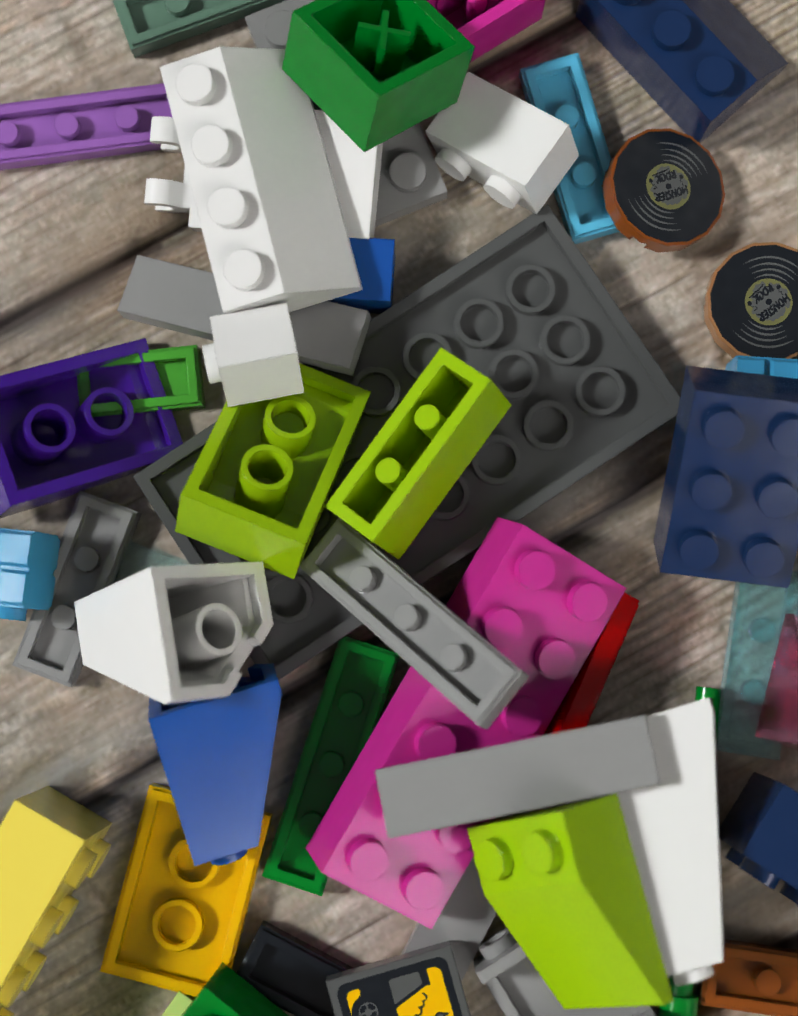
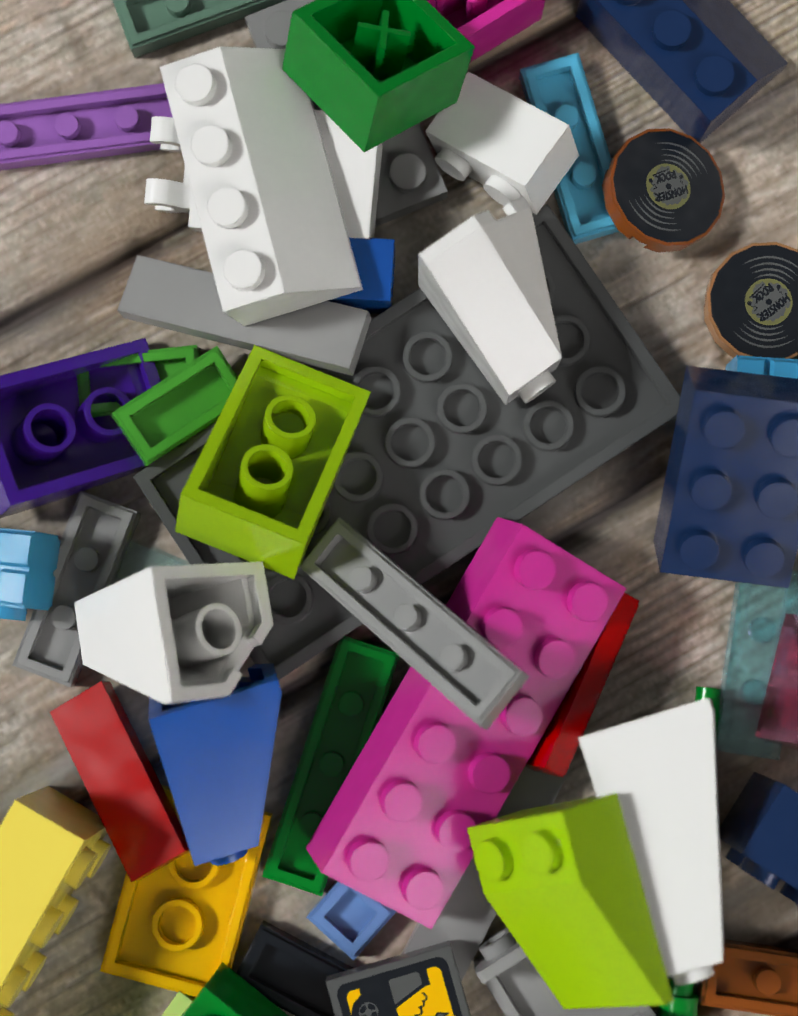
white brick [202,302,304,407] -> none
lime brick [325,348,512,560] -> none
light grey tile [375,715,661,839] -> none
none -> red tile [50,681,190,882]
none -> bright green tile [111,346,238,467]
none -> medium blue tile [306,881,396,961]
none -> white slope [418,197,562,405]

